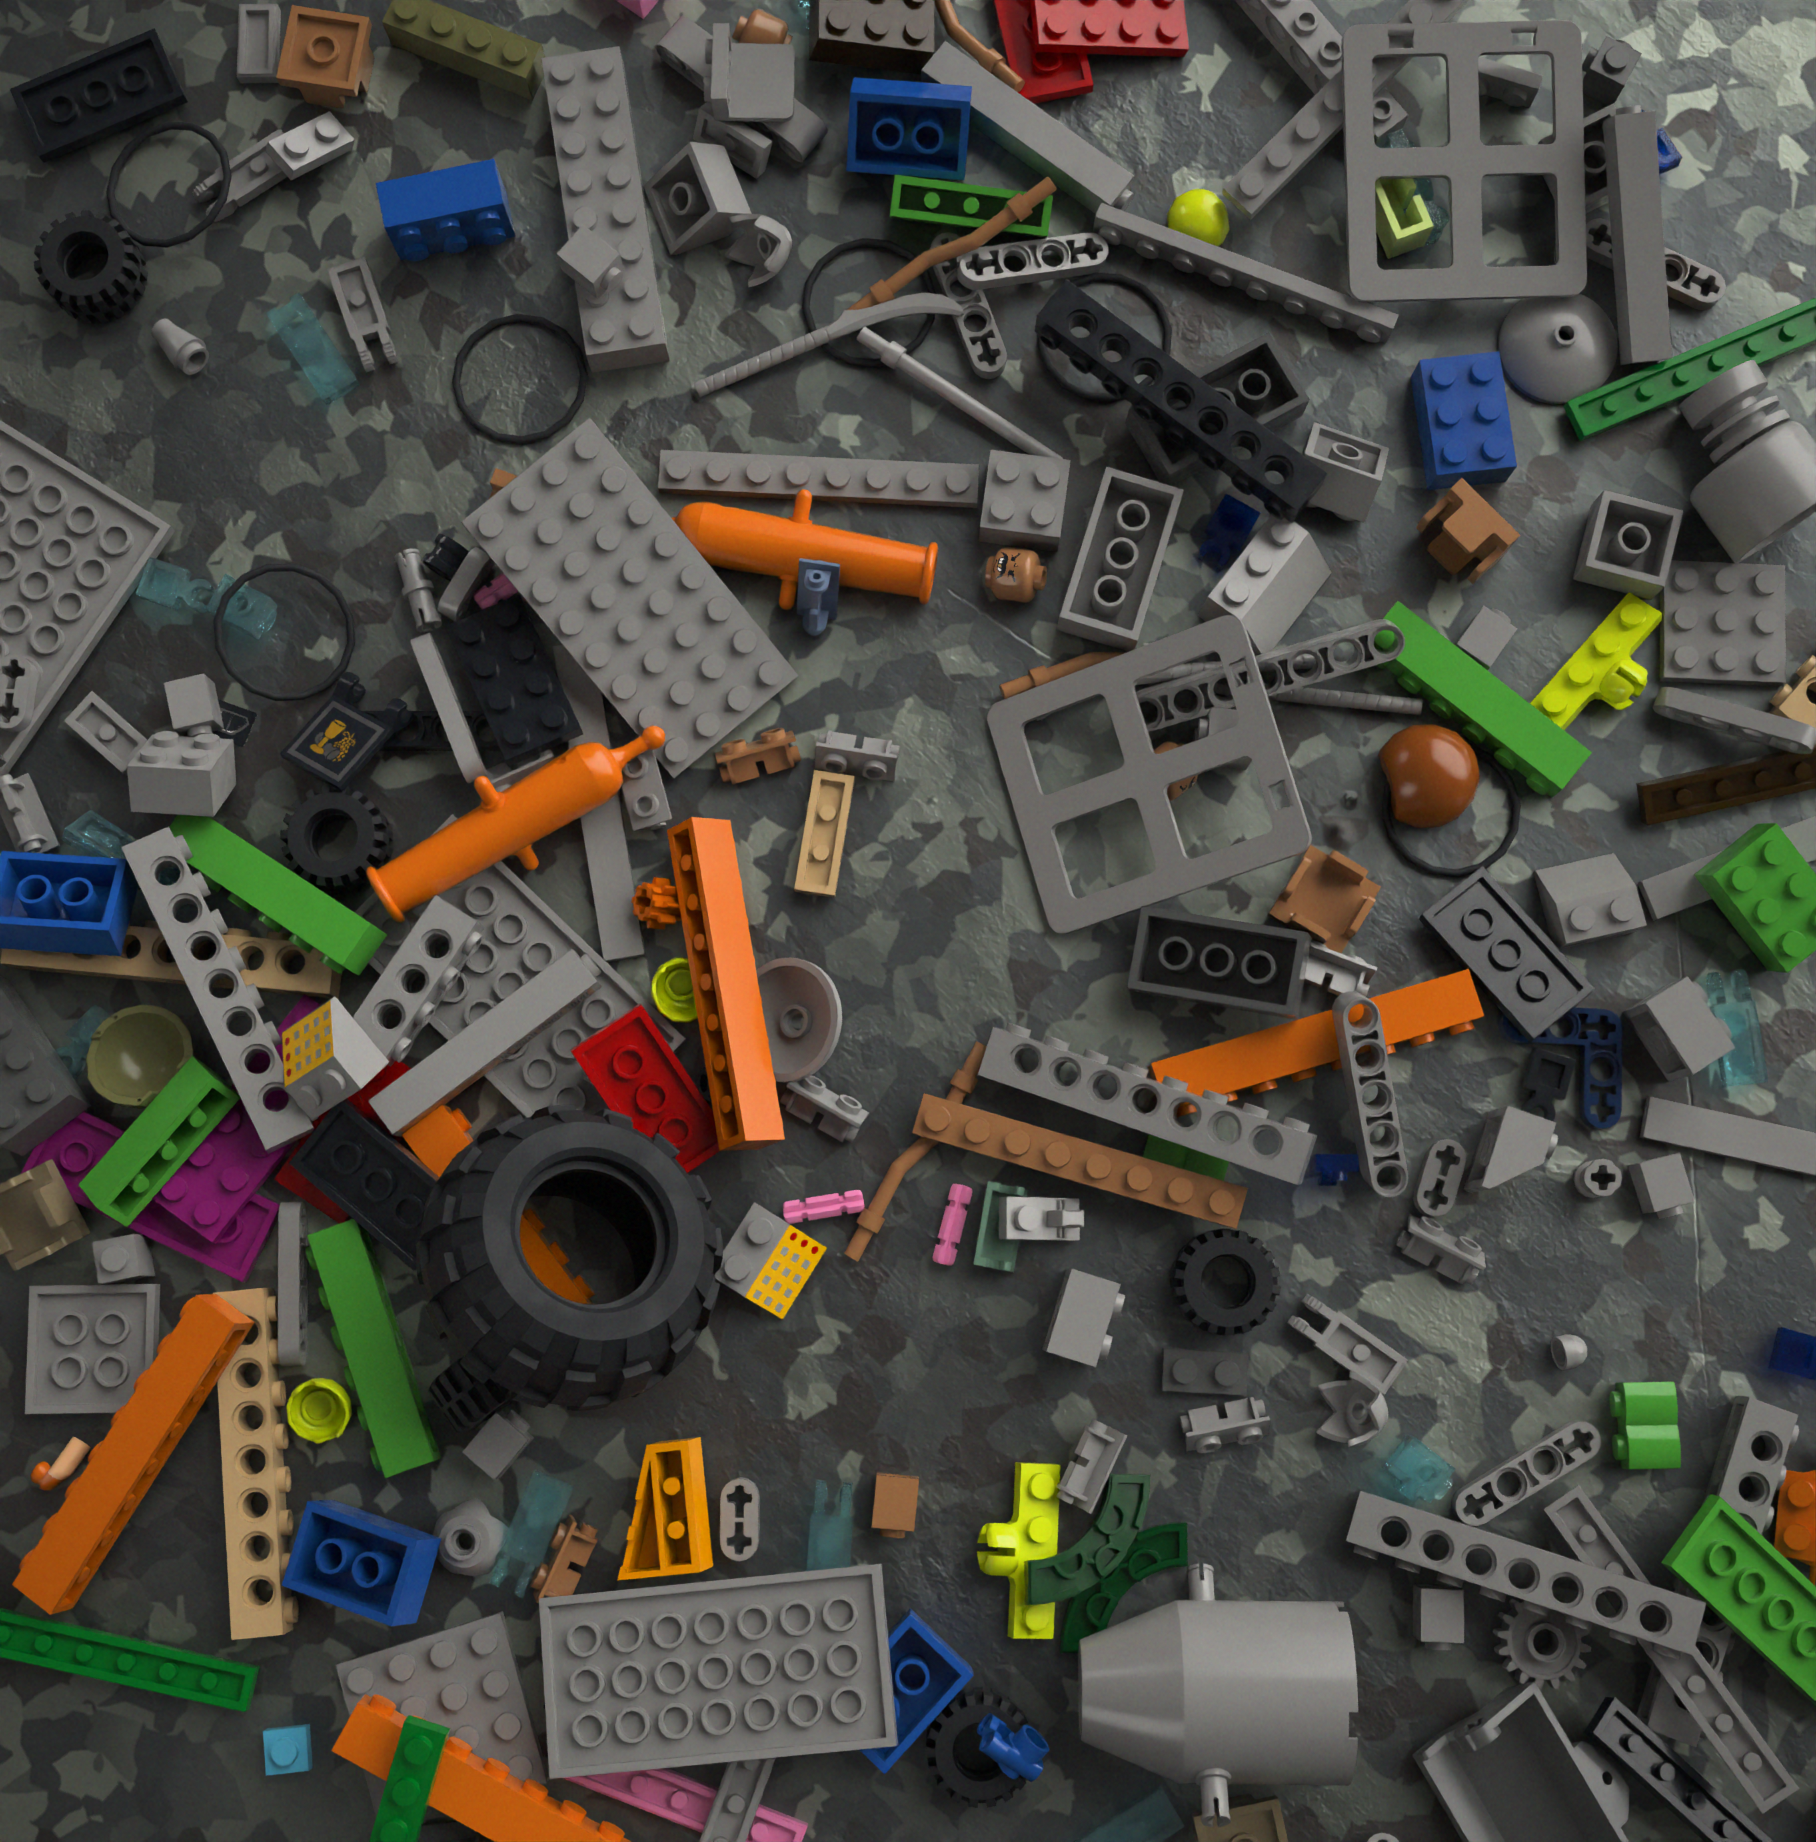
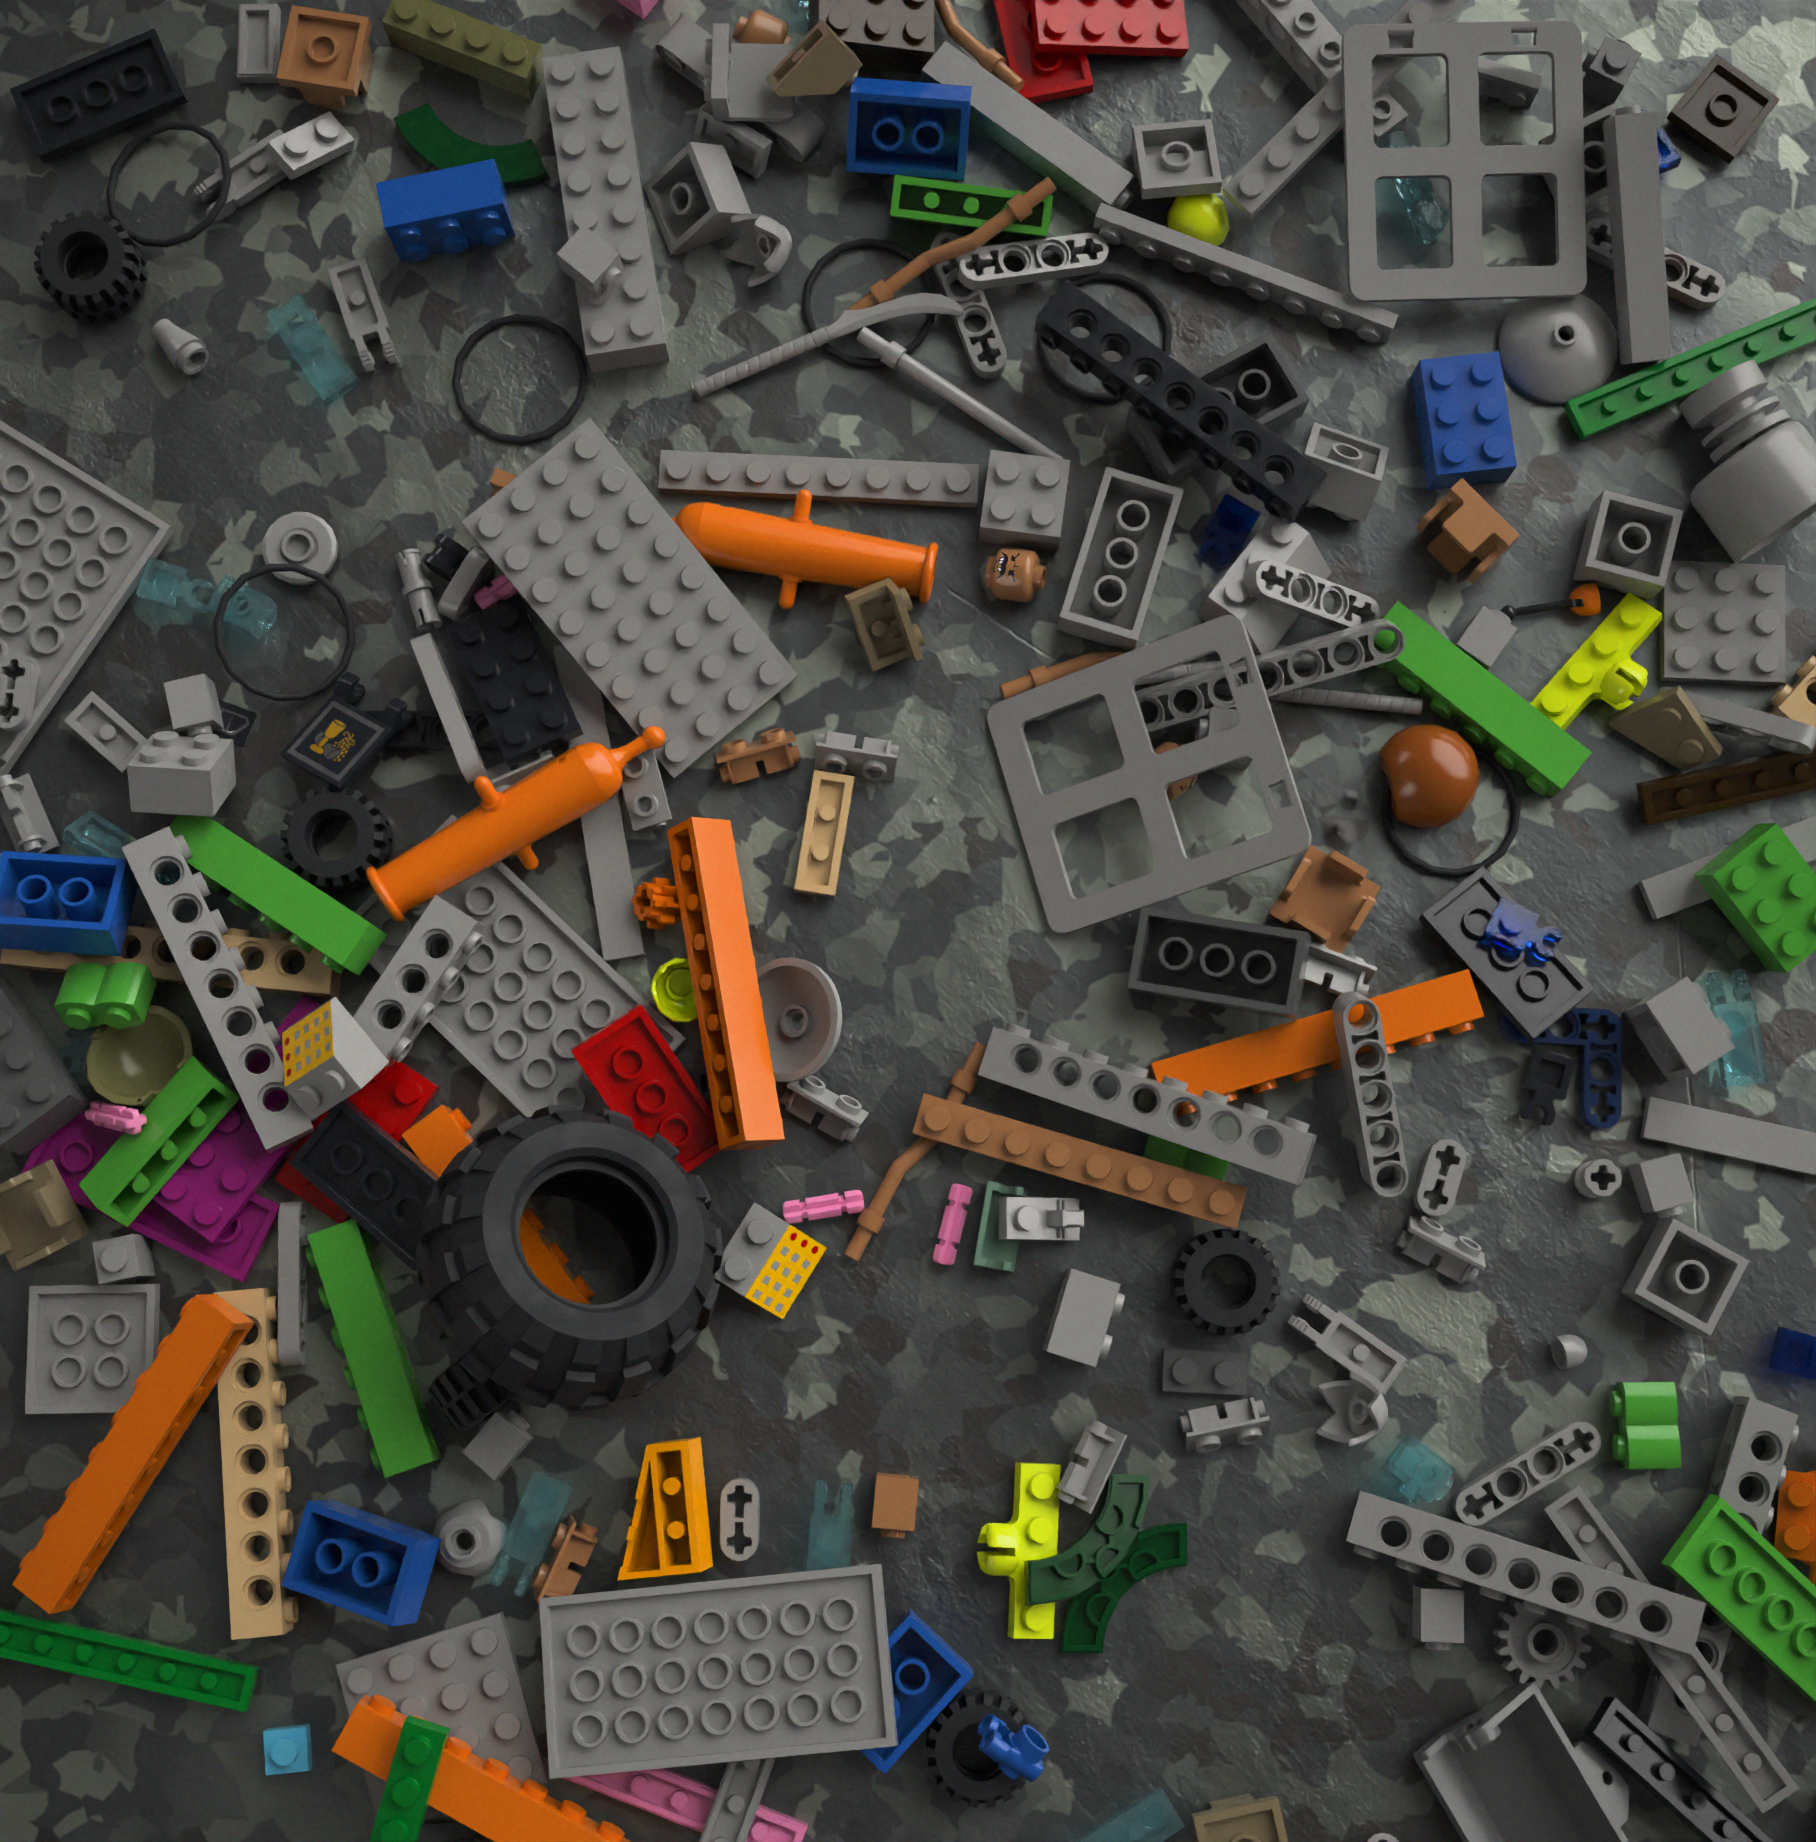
light nougat arm [30,1437,90,1490] -> none
neon yellow hair [286,1378,352,1444] -> none
light grey brick [368,949,602,1137] -> none
sand blue hinge [797,558,840,636] -> none
light grey piece [1078,1563,1358,1827] -> none
clear blue plate [1309,1154,1359,1186] -> none
yellowish green piece [1375,178,1434,259] -> none
light grey slope [1464,1106,1558,1193] -> none
light grey slope [1533,853,1647,949] -> none
none -> bright green brick [54,962,157,1029]
none -> bright pink axle [85,1100,147,1135]
none -> light grey wheel [262,512,338,585]
none -> dark green tile [393,103,549,188]
none -> dark tan slope [766,19,863,97]
none -> dark tan bracket [844,577,925,672]
none -> light grey plate [1131,119,1222,199]
none -> light grey beam [1244,559,1380,630]
none -> clear blue plate [1482,897,1564,962]
none -> hinge [1500,583,1601,620]
none -> dark tan wing [1609,685,1723,772]
none -> light grey brick [1621,1218,1749,1336]
none -> dark brown plate [1666,54,1780,164]

